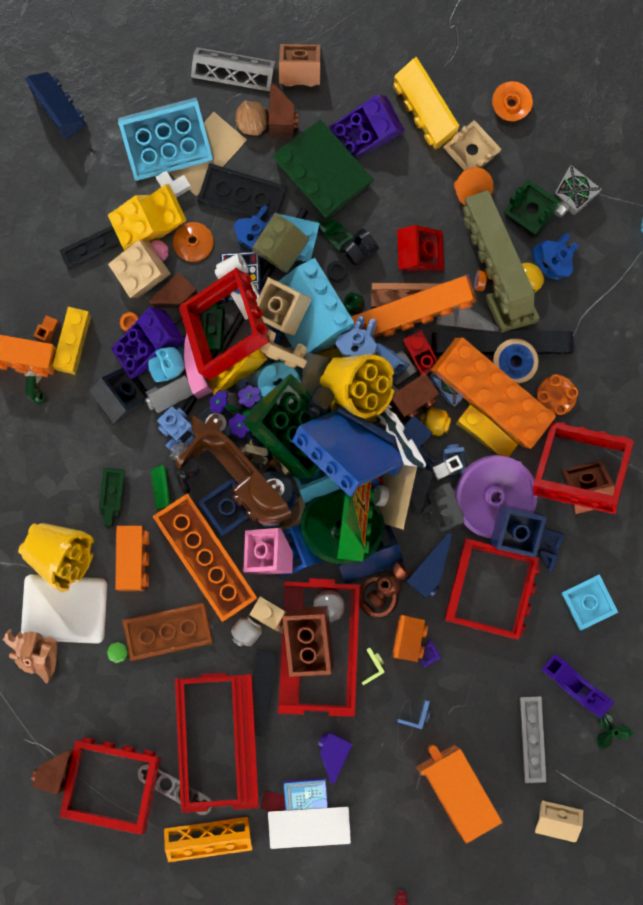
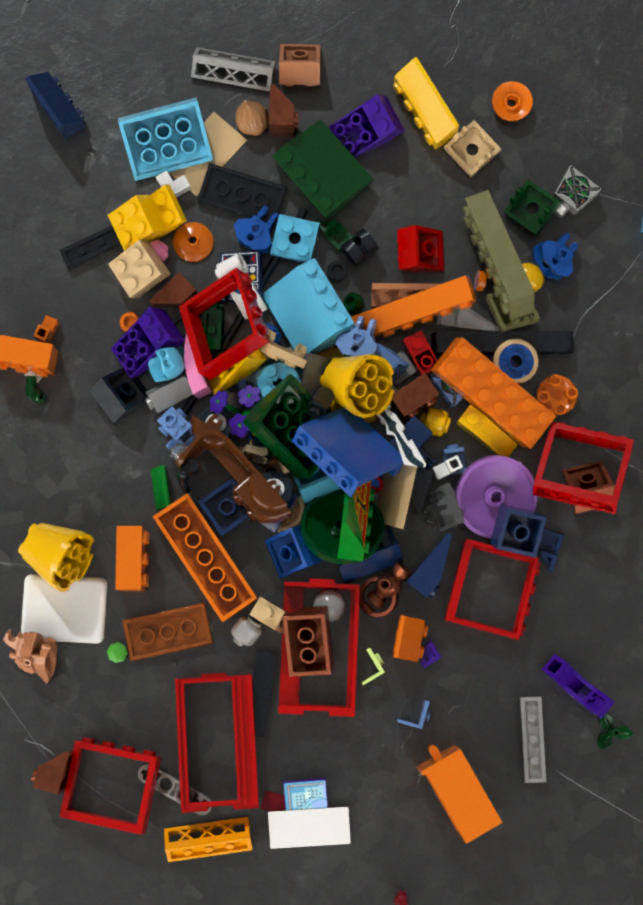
yellow brick [52,307,91,375] -> none
dark green hinge [99,468,125,527] -> none
bright pink slope [243,528,293,575] -> none
olive slope [252,212,309,274] -> none
tan brick [257,277,312,336] -> none
dark purple slope [318,732,352,784] -> none
dark blue bar [337,406,396,444] -> none
white tile [373,485,389,507] -> none
orange dish [454,166,494,205] -> none
tan panel [535,800,584,842] -> none
medium azure plate [561,574,618,631] -> none

